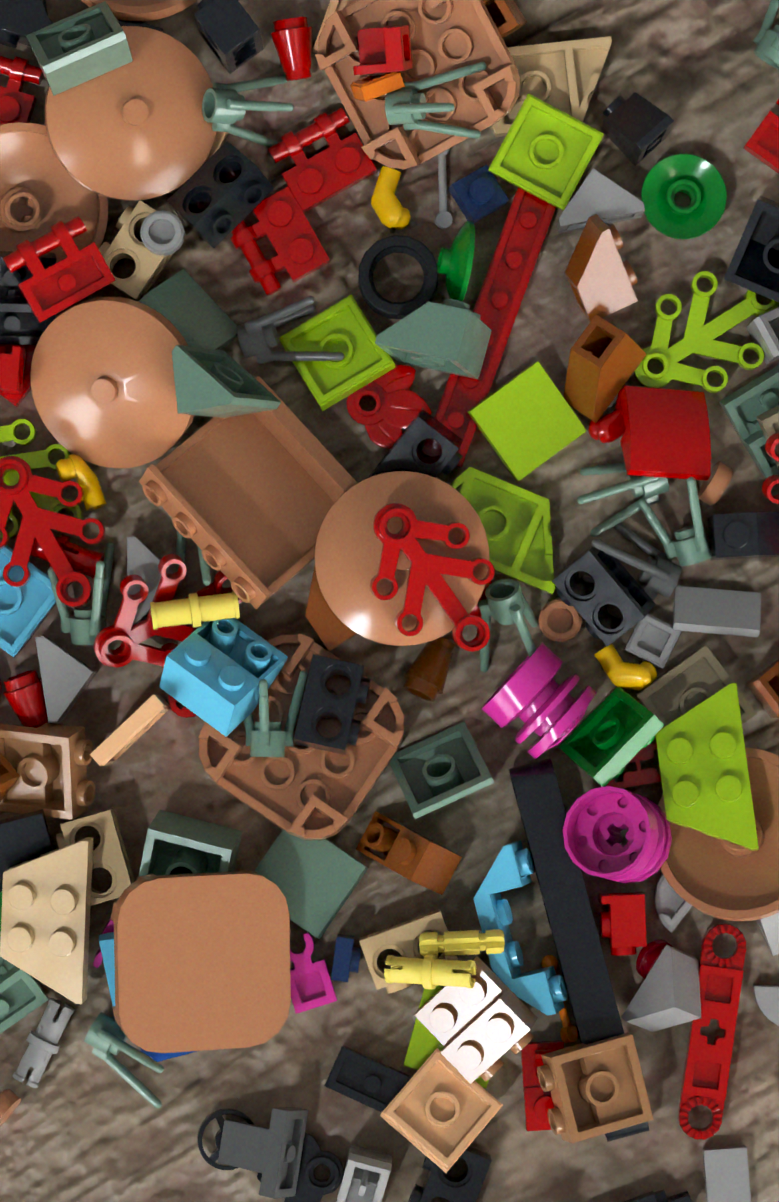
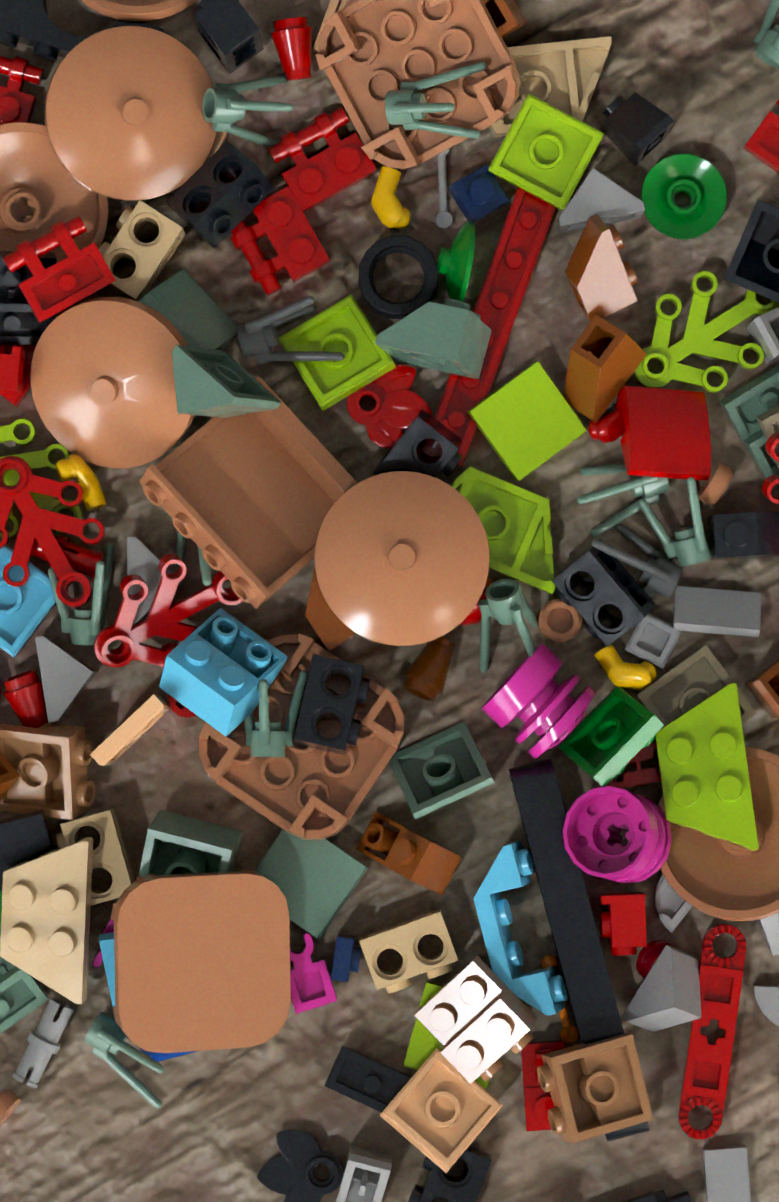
sand green slope [26,1,133,96] -> none
light grey tile [140,210,185,256] -> none
light yellow pin [150,591,240,630] -> none
dark grey piece [197,1107,309,1199] -> none
orange tile [350,72,405,102] -> none
red panel [353,25,413,75] -> none
red plant [370,503,495,652] -> none
light yellow pin [384,954,476,989] -> none
light yellow axle [419,929,505,957] -> none

